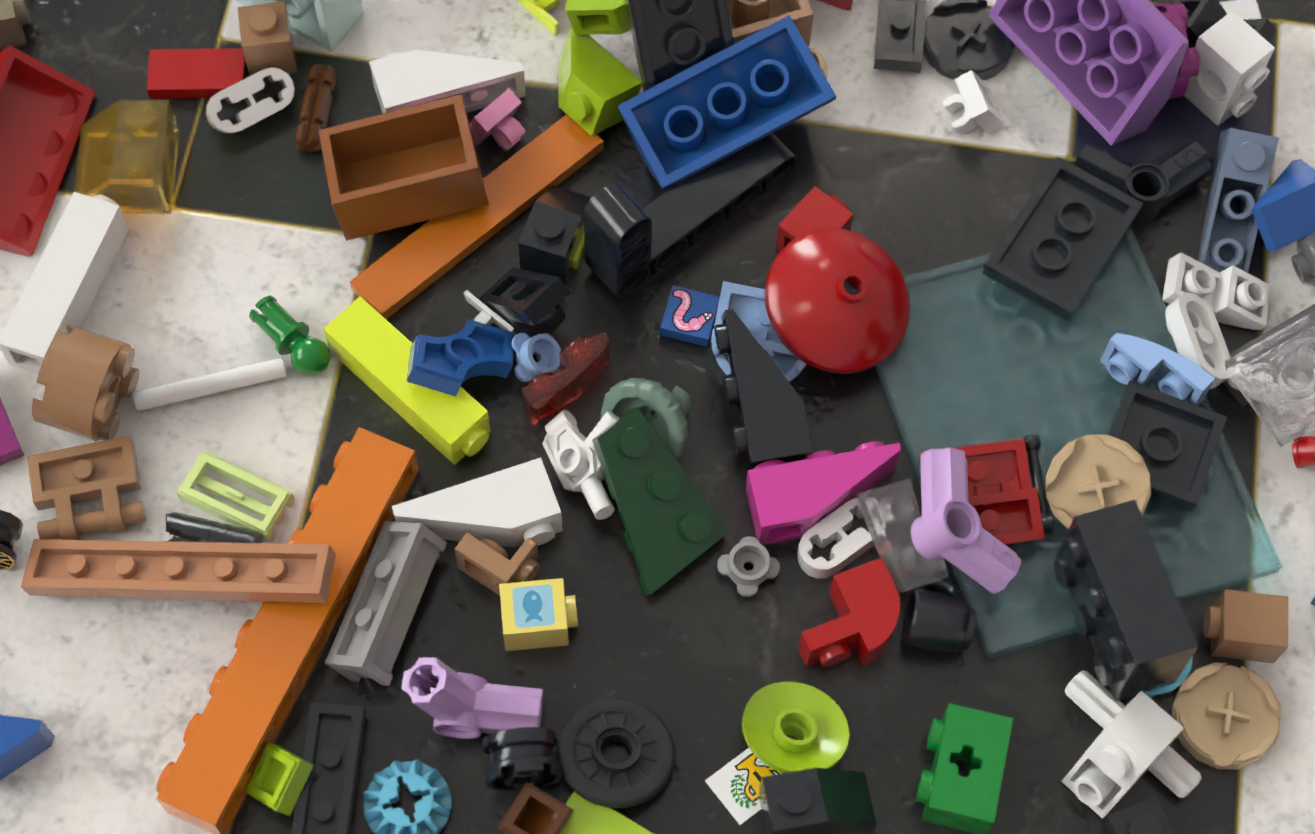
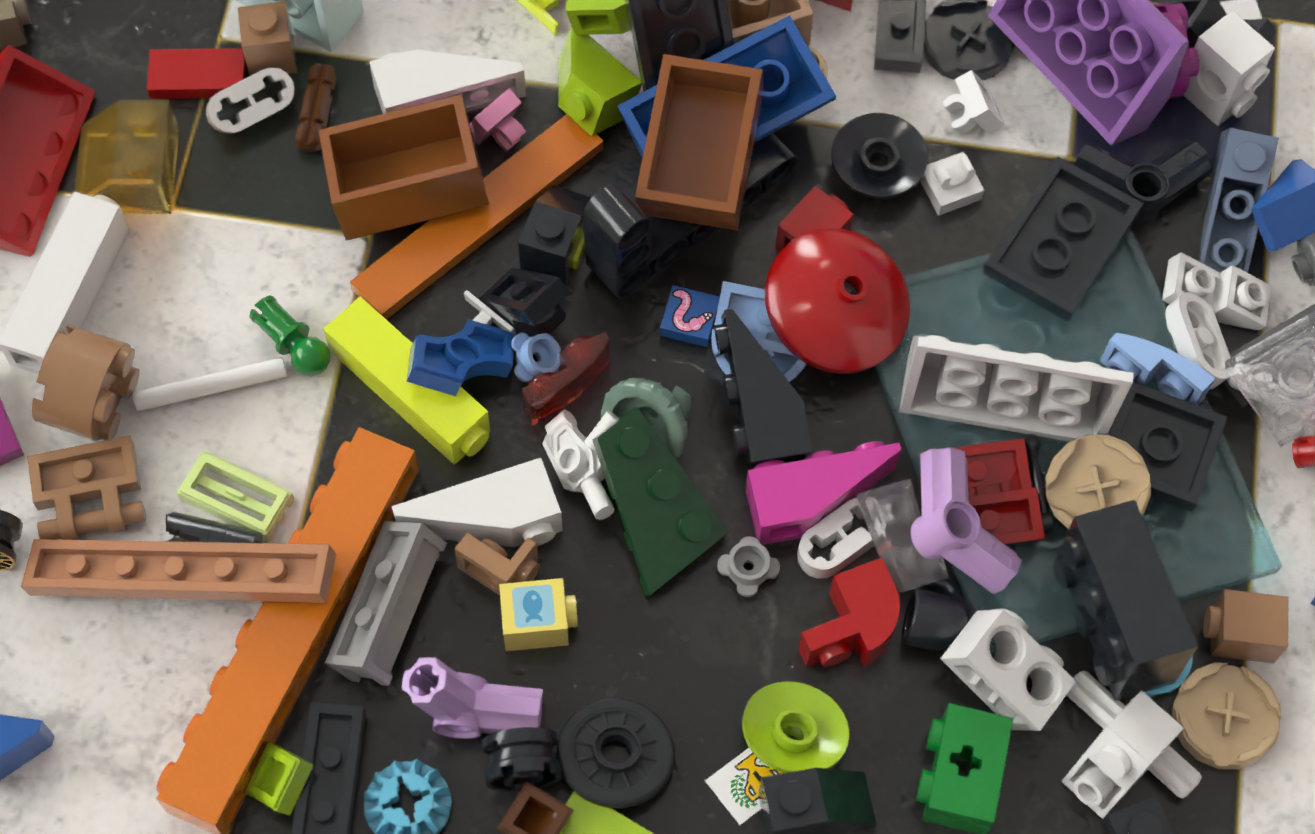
none -> dark orange piece [635,54,764,230]
none -> black dish [831,113,928,199]
none -> white slope [899,335,1134,442]
none -> white tile [920,152,985,216]
none -> white brick [940,609,1076,731]

